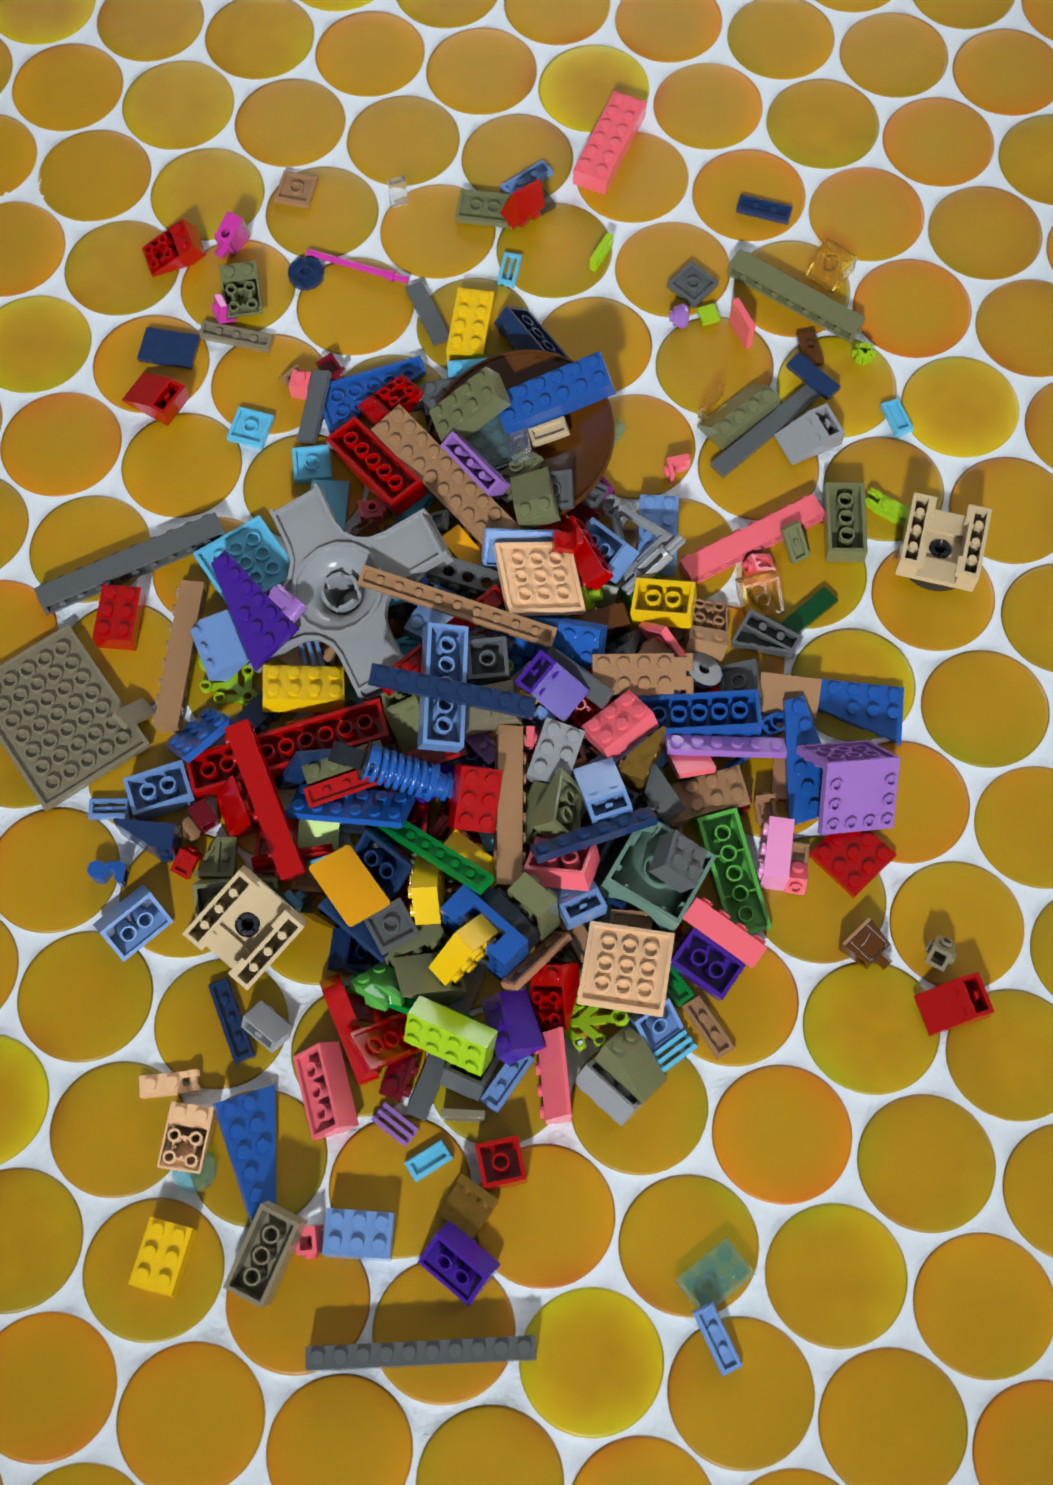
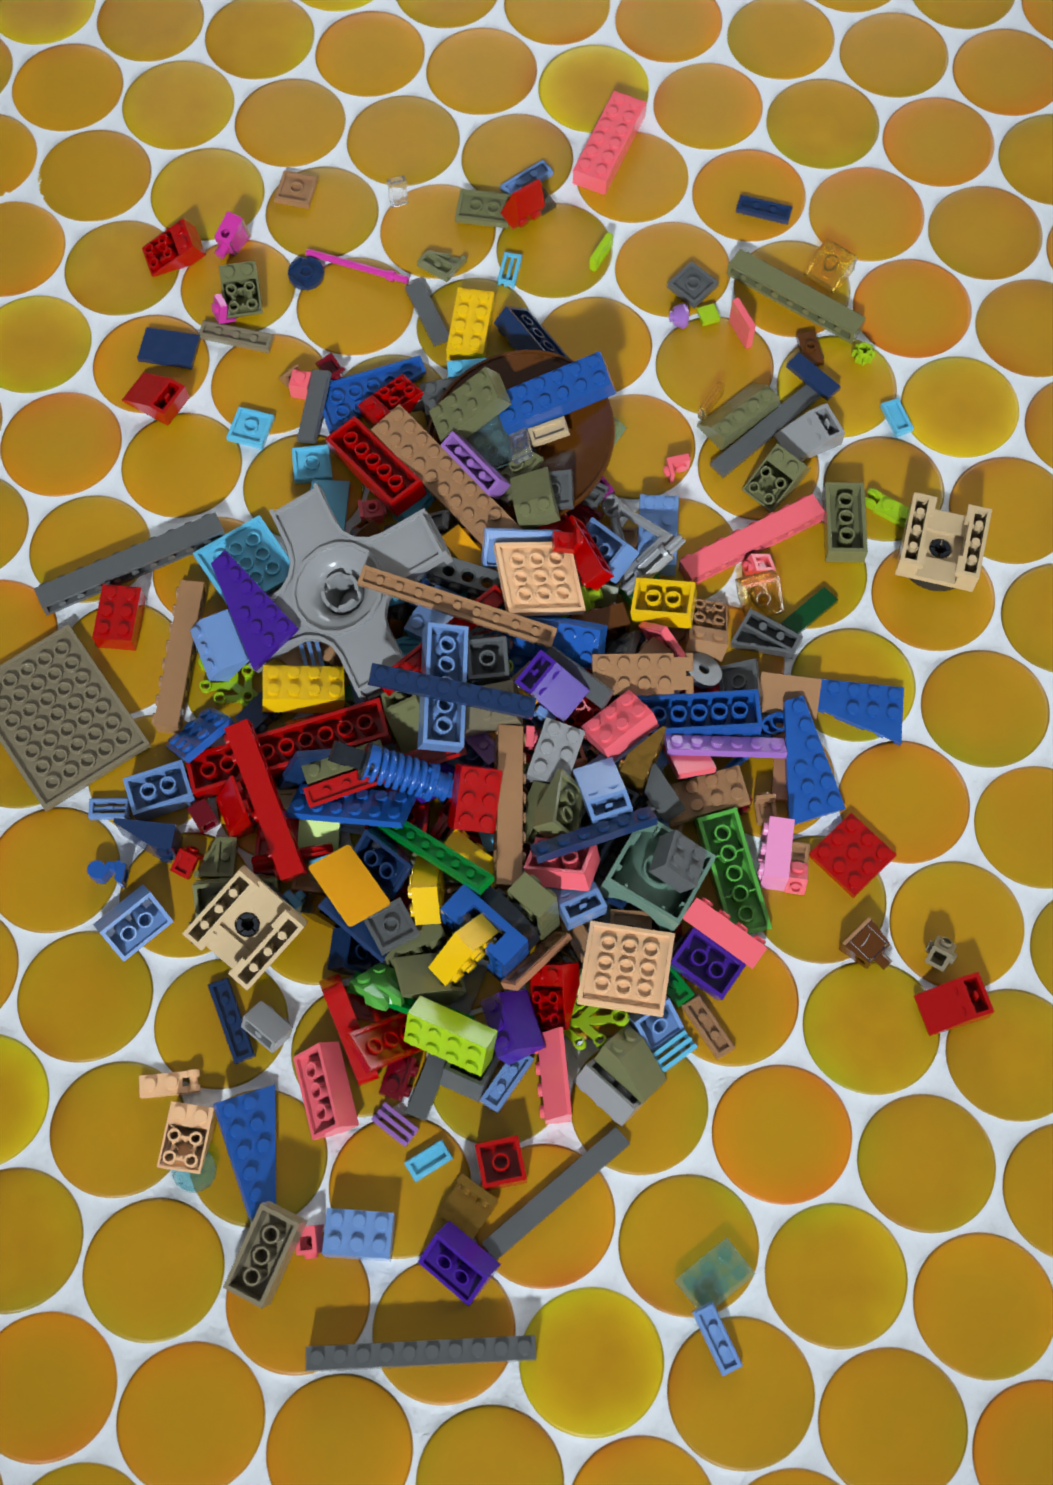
dark tan tile [112,698,156,730] -> none
yellow brick [128,1217,197,1298] -> none
medium nougat tile [179,817,201,846] -> none
medium lavender piece [268,584,308,623] -> none
dark tan tile [441,1108,486,1123] -> none
olive plate [780,520,810,564] -> none
medium lavender bracket [796,740,901,835] -> none
none -> olive wing [417,250,467,282]
none -> dark grey tile [482,1127,630,1260]
none -> olive slope [742,444,811,512]

